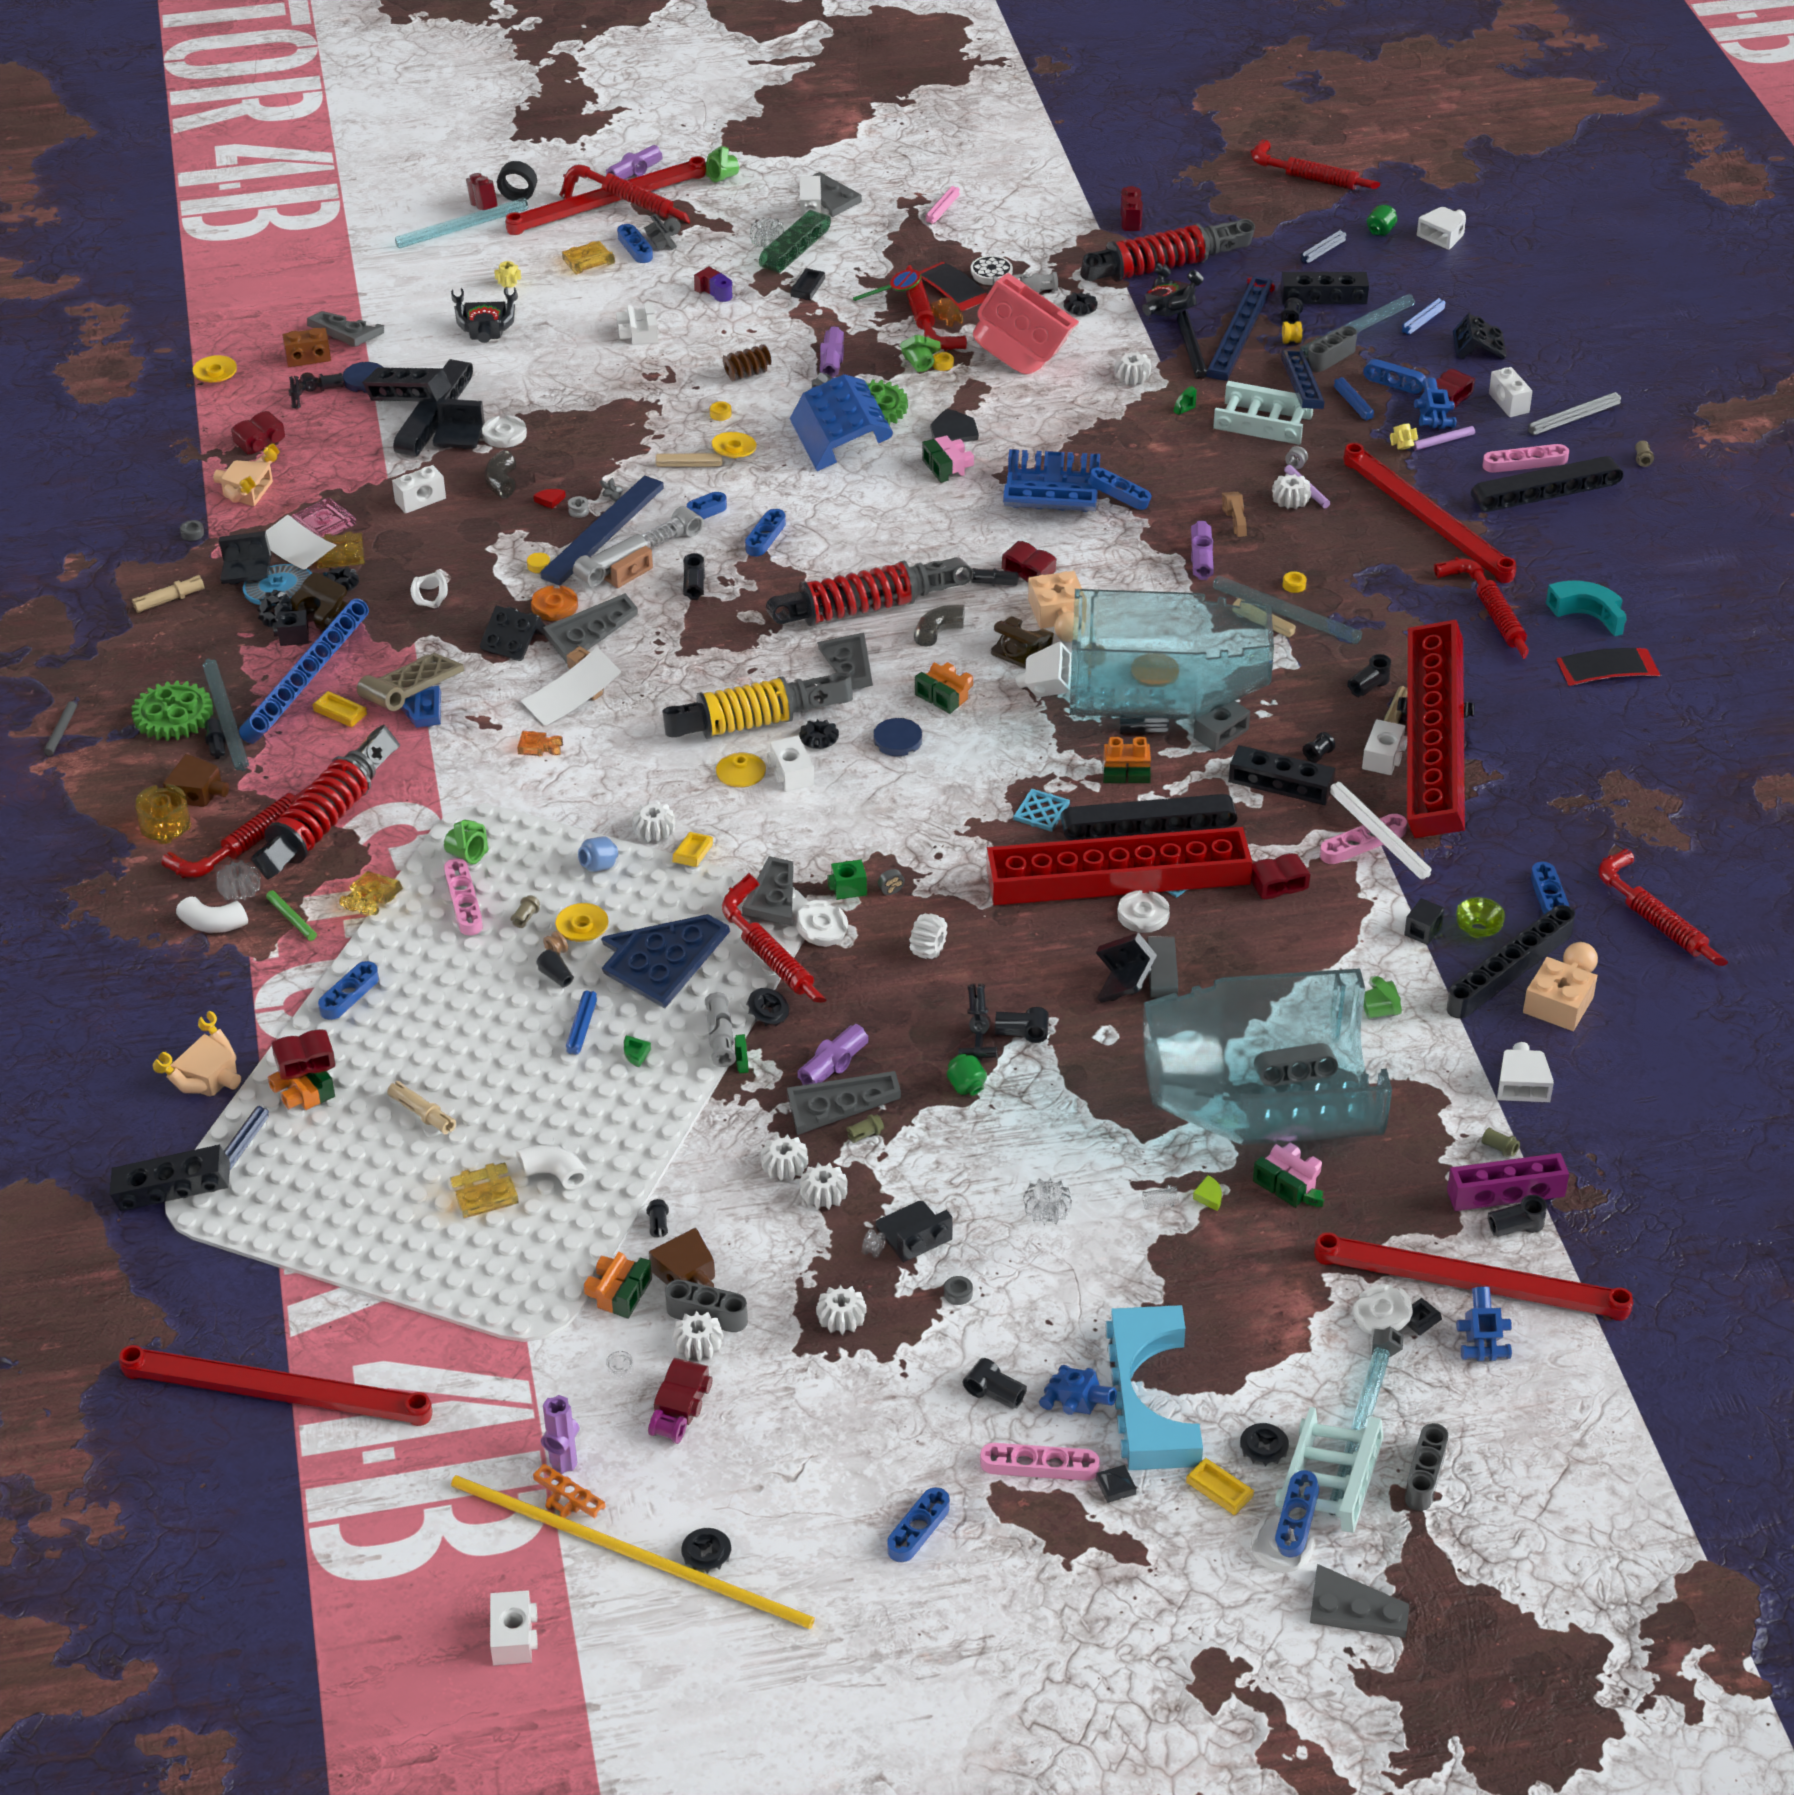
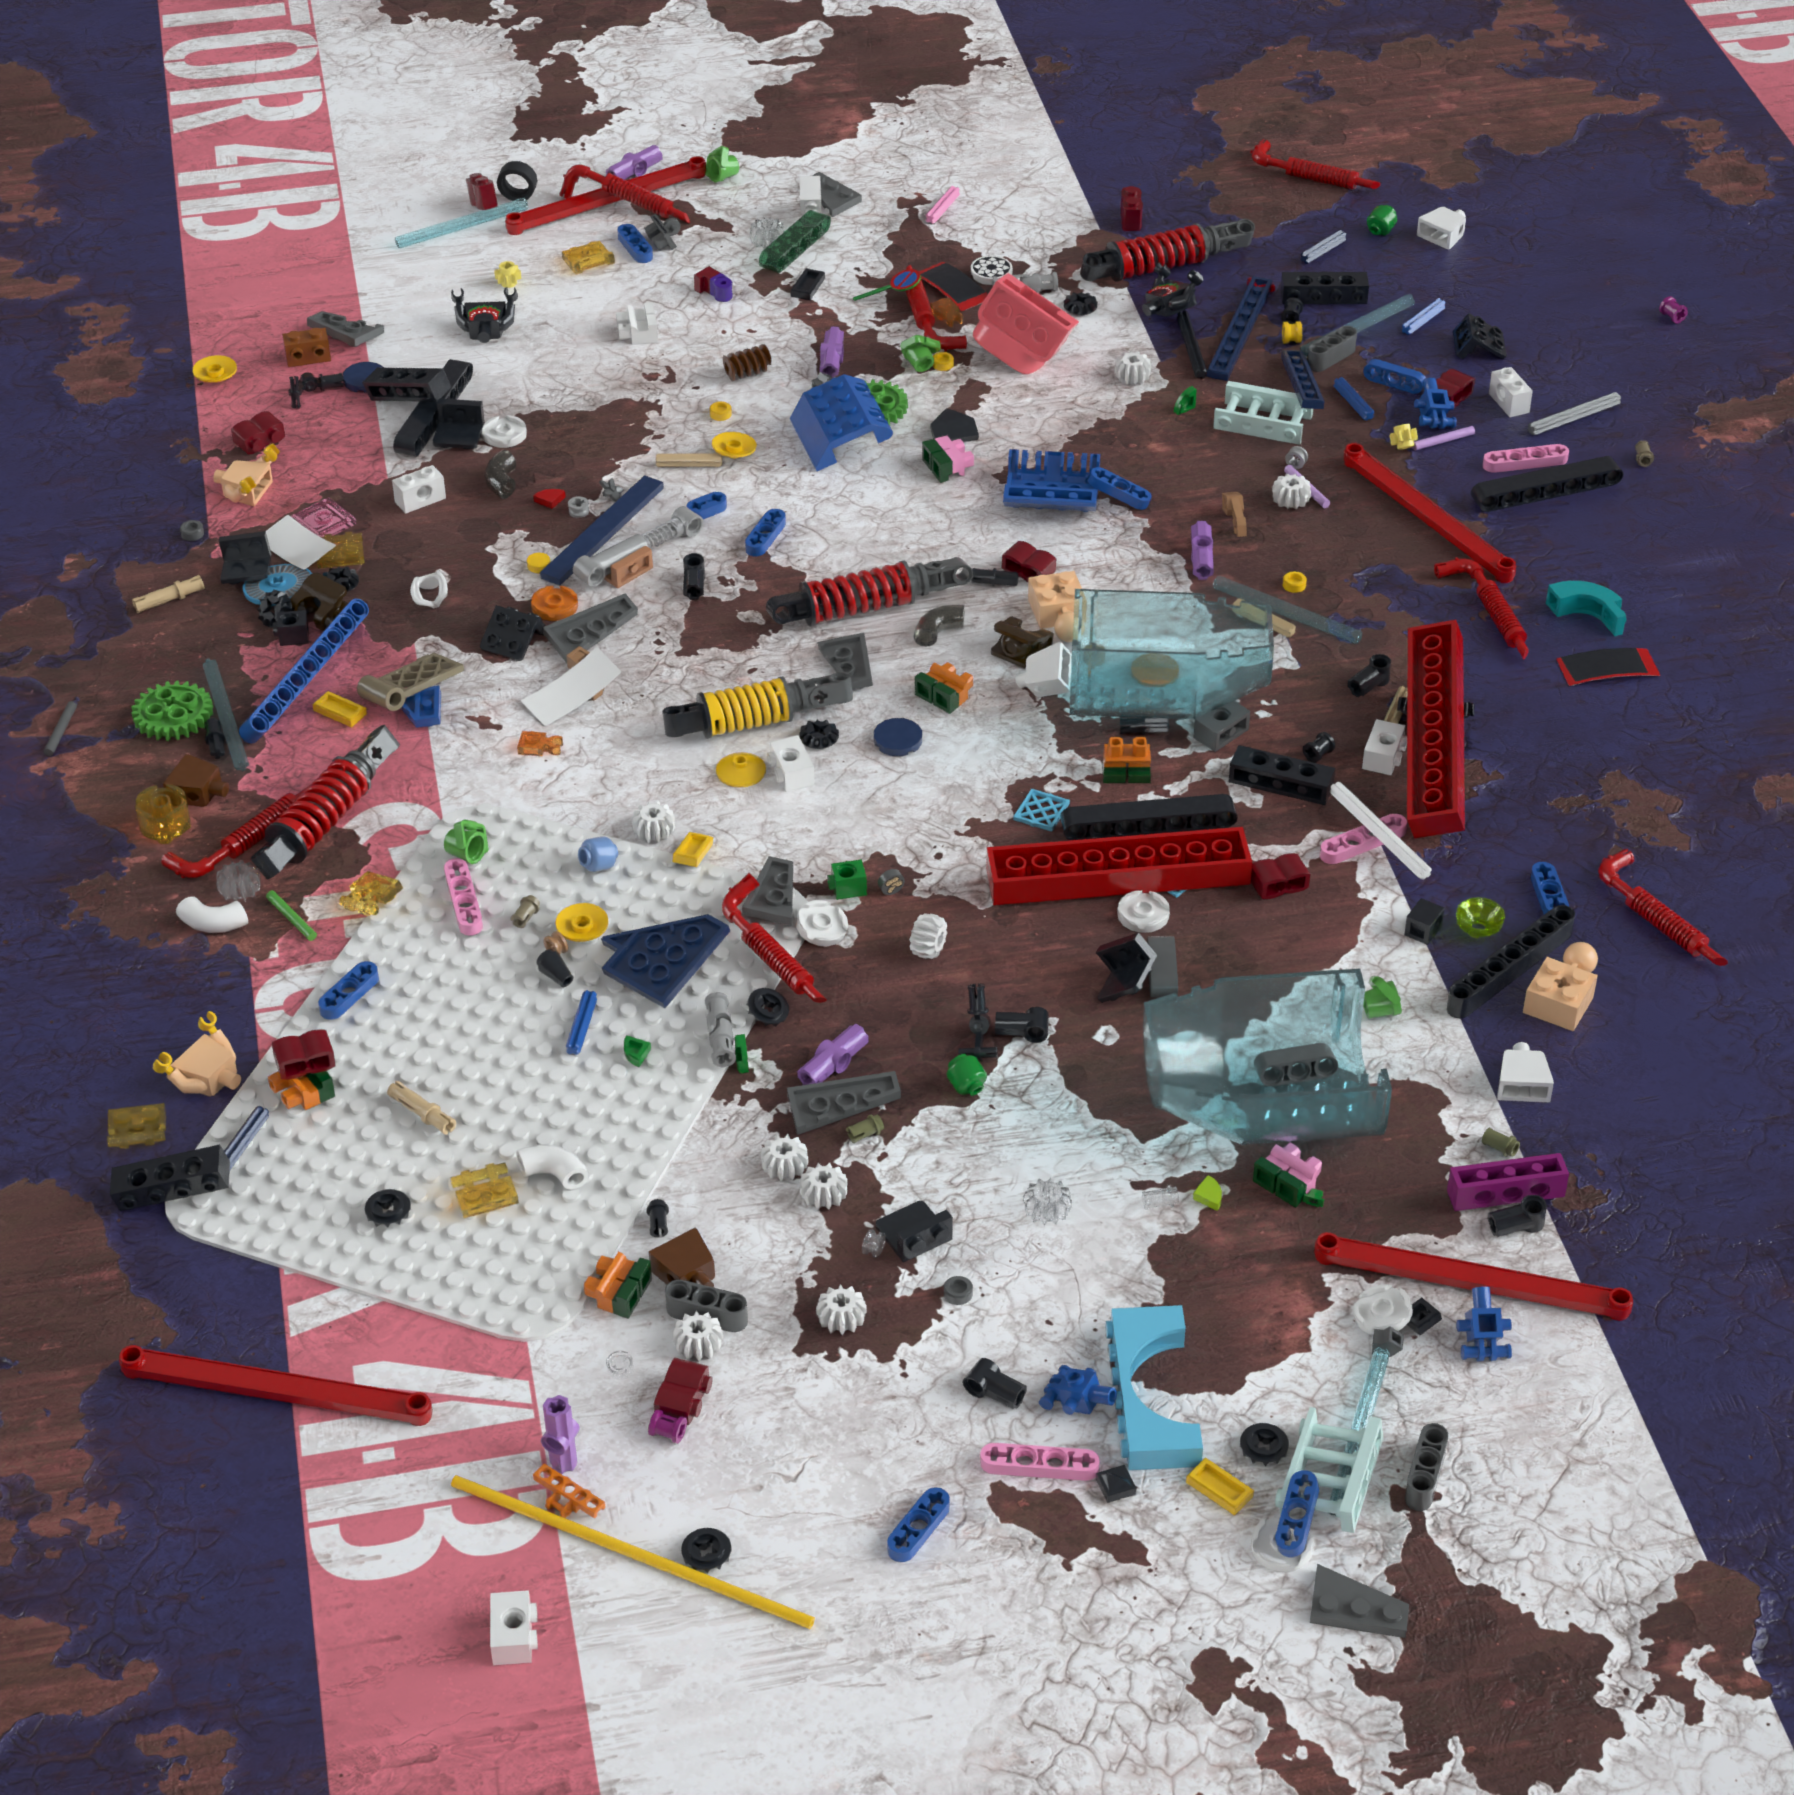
none -> clear yellow plate [107,1103,166,1149]
none -> black gear [364,1189,411,1228]
none -> magenta bush [1659,296,1688,324]

